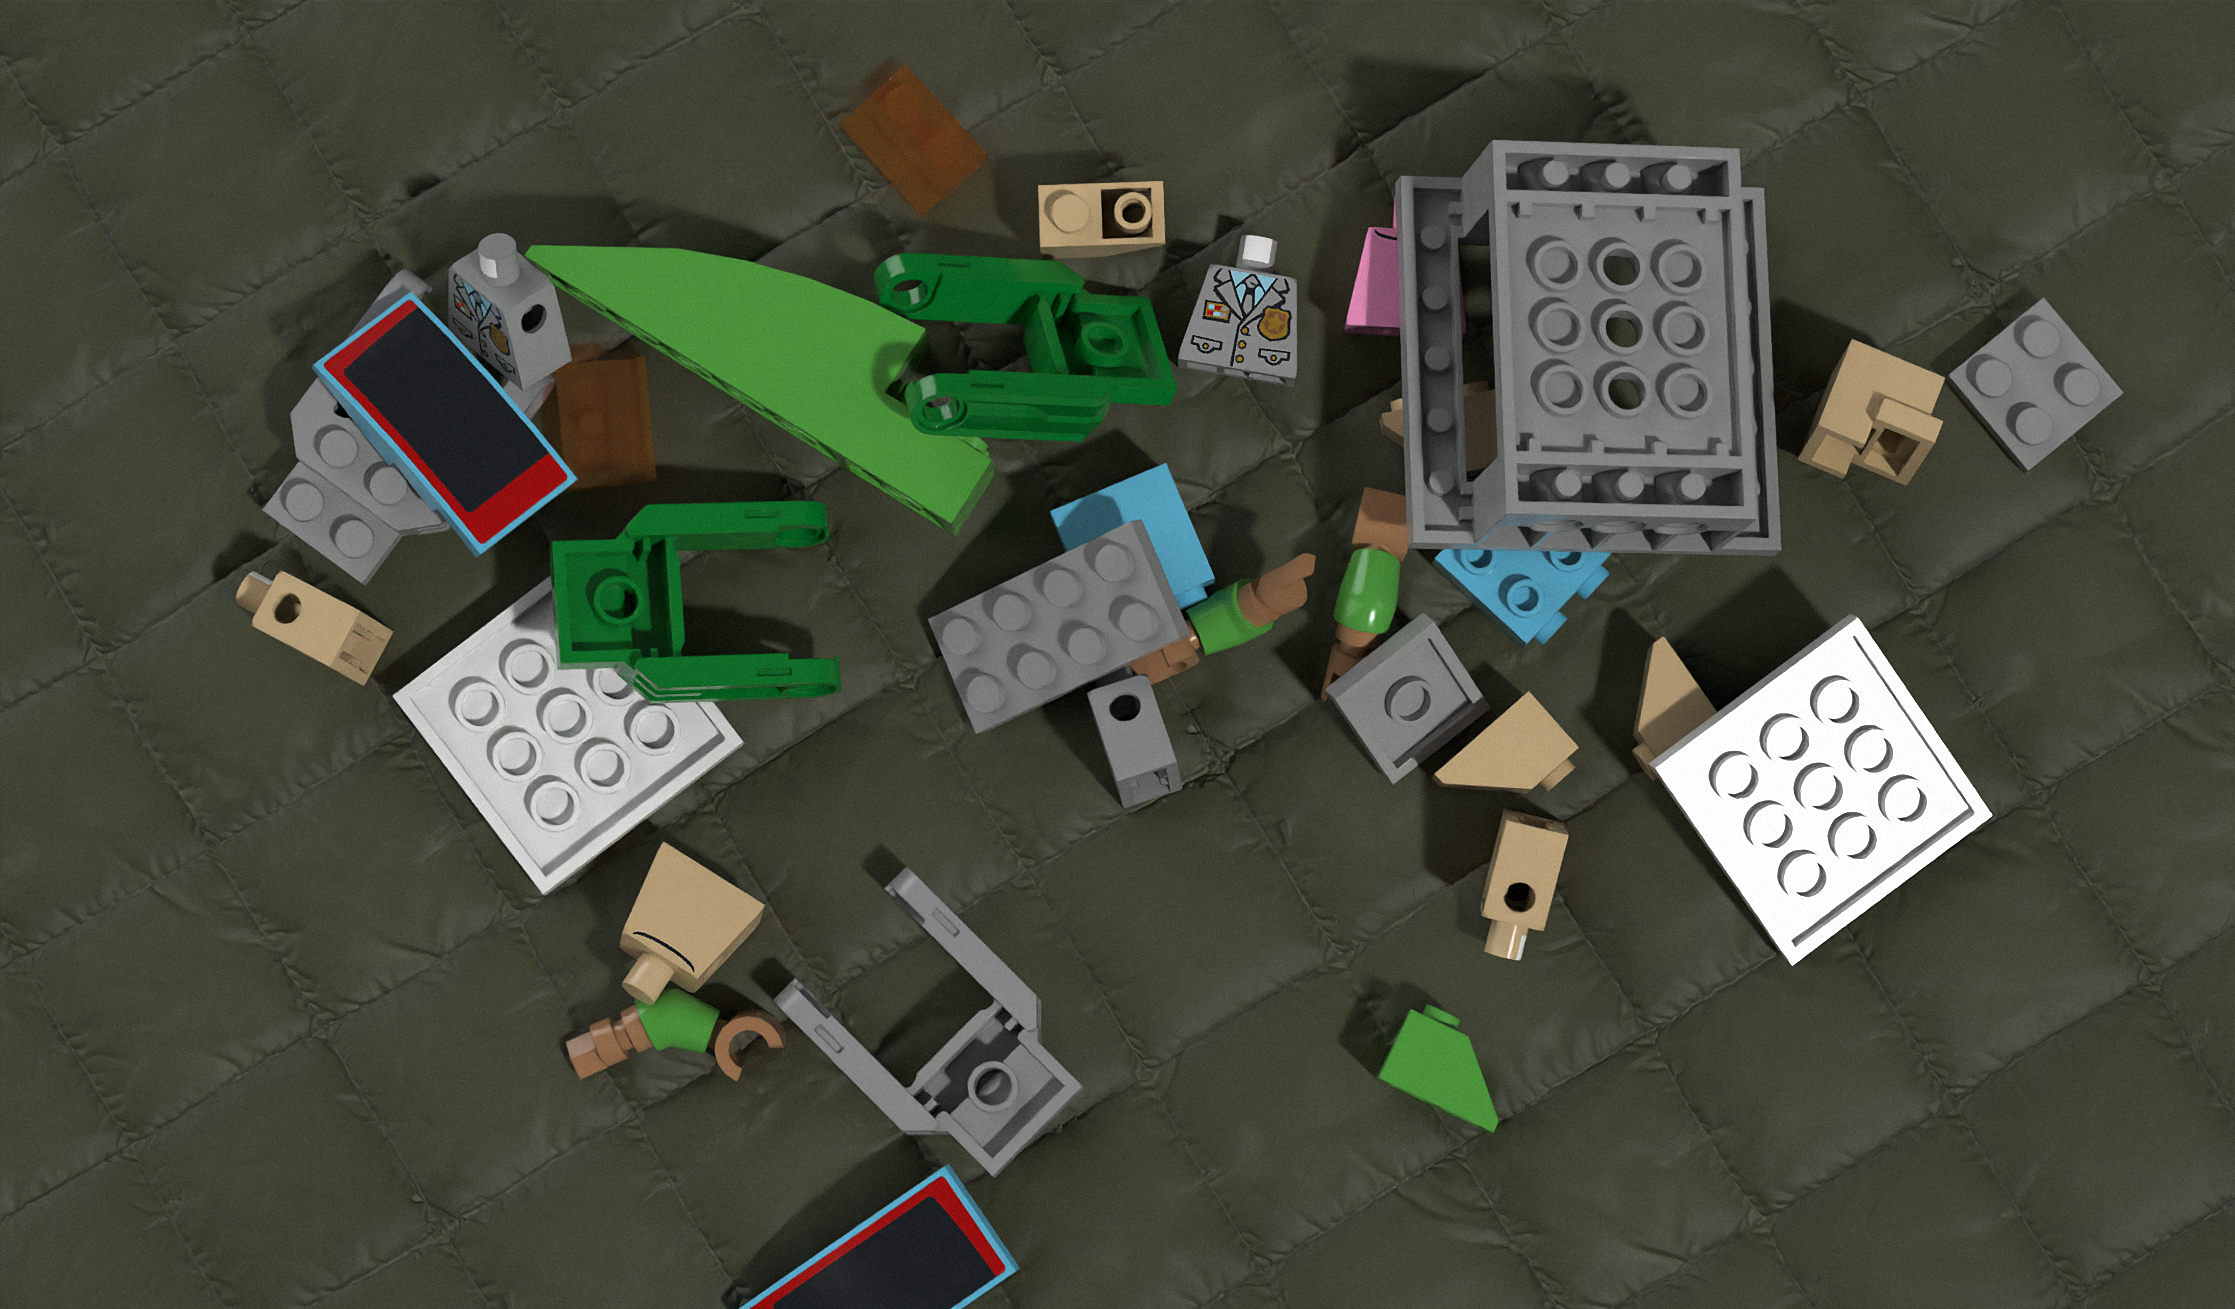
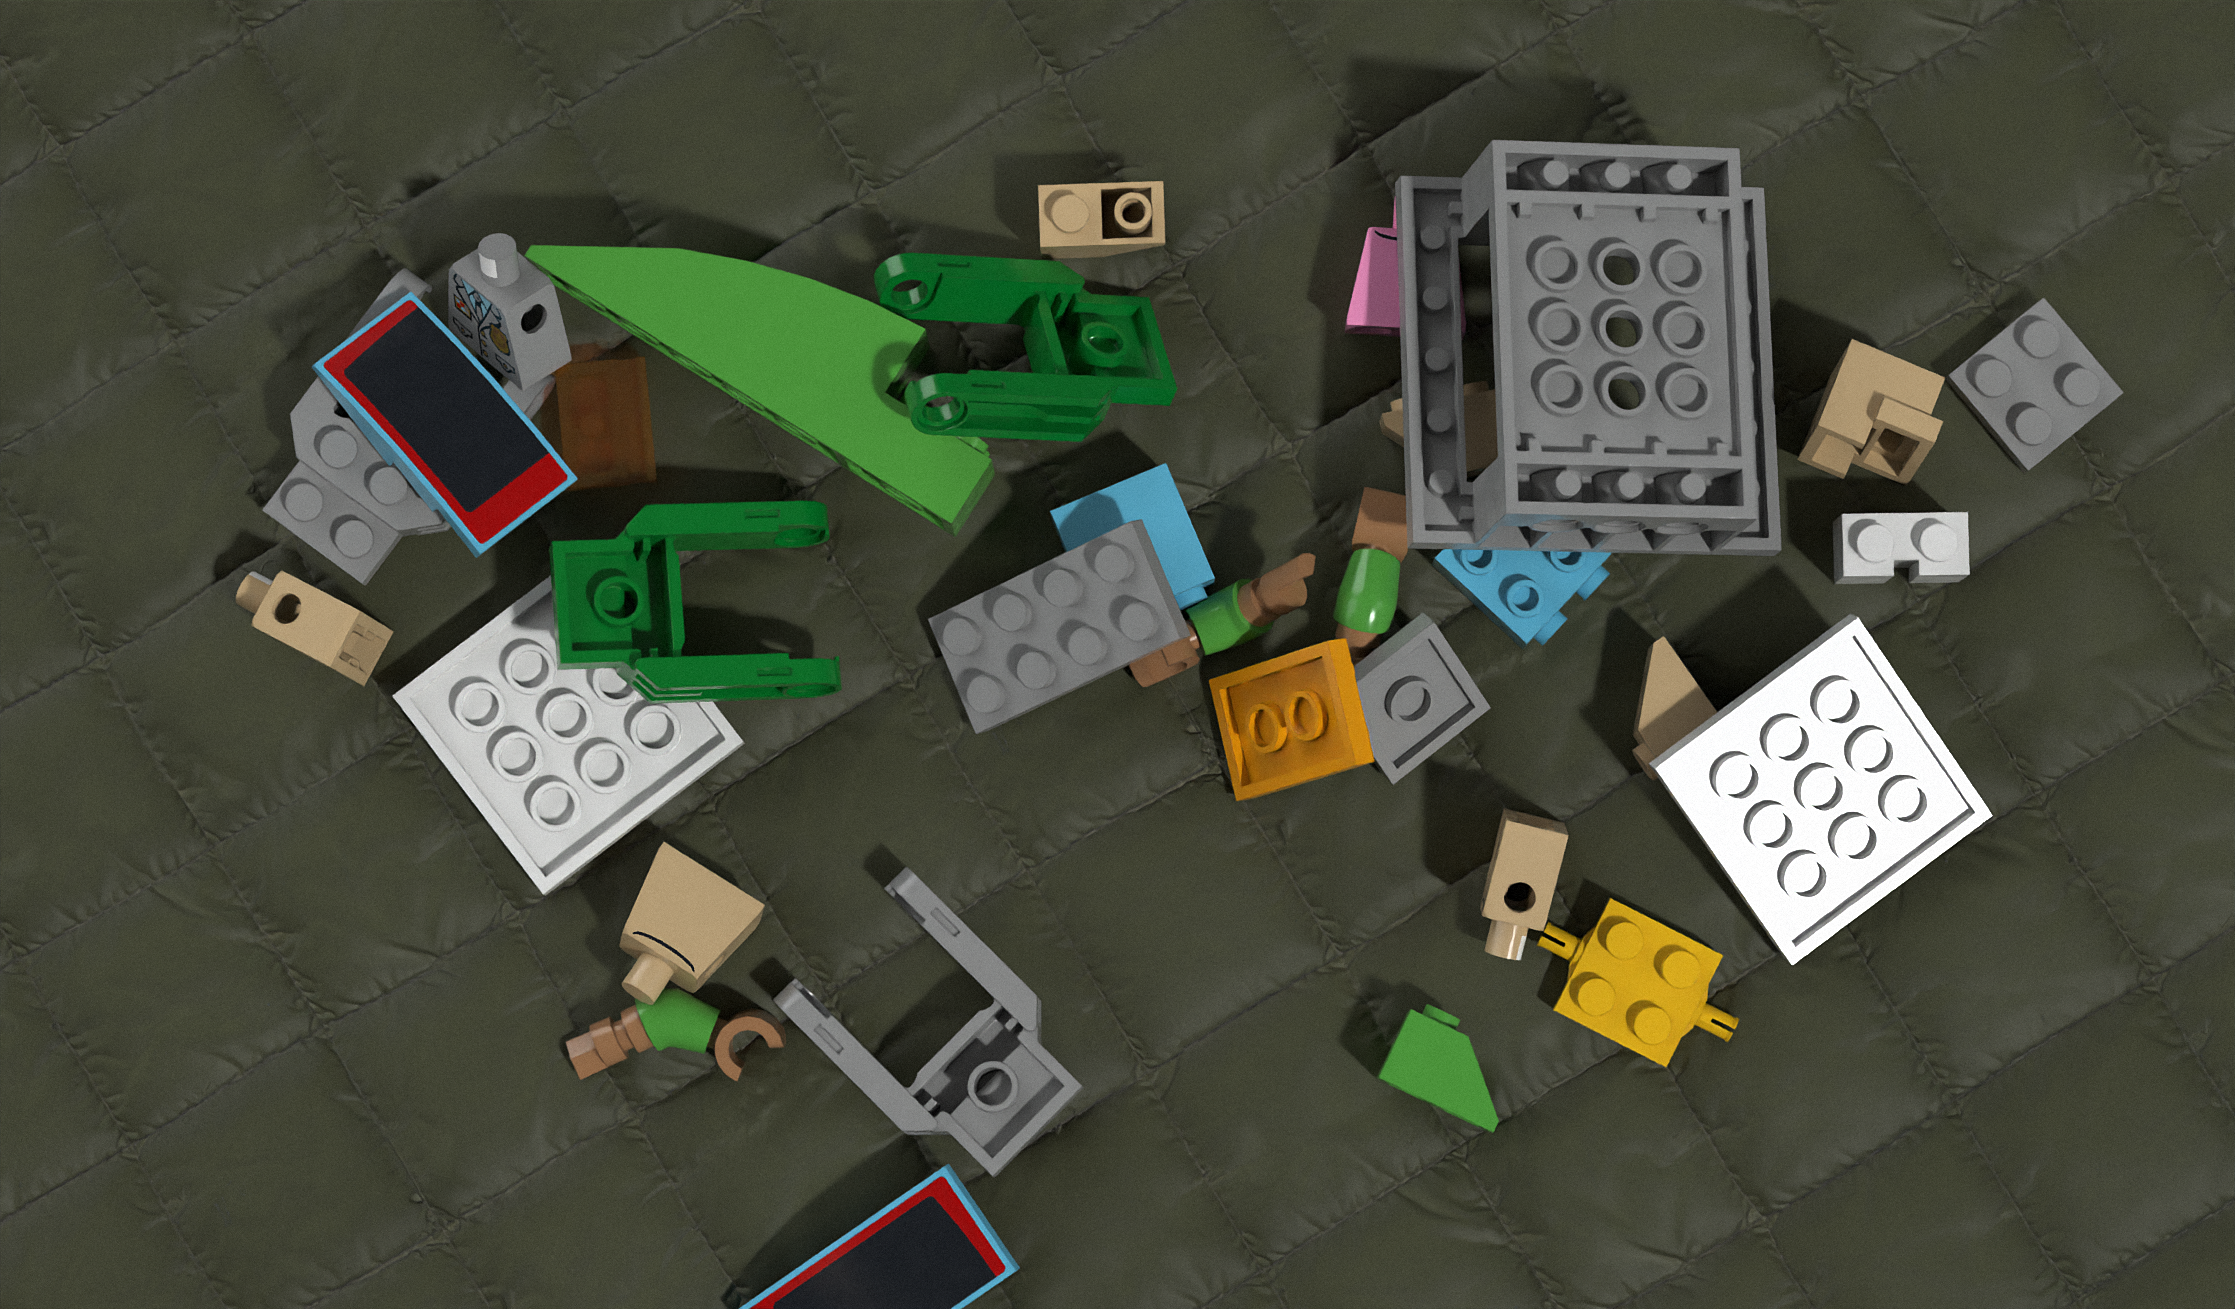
clear orange plate [839,64,989,218] -> none
light grey torso [1087,664,1182,809] -> none
light grey torso [1178,235,1297,387] -> none
tan slope [1432,691,1579,793] -> none
none -> light orange plate [1209,638,1375,801]
none -> yellow plate [1536,898,1739,1067]
none -> white brick [1833,512,1970,584]

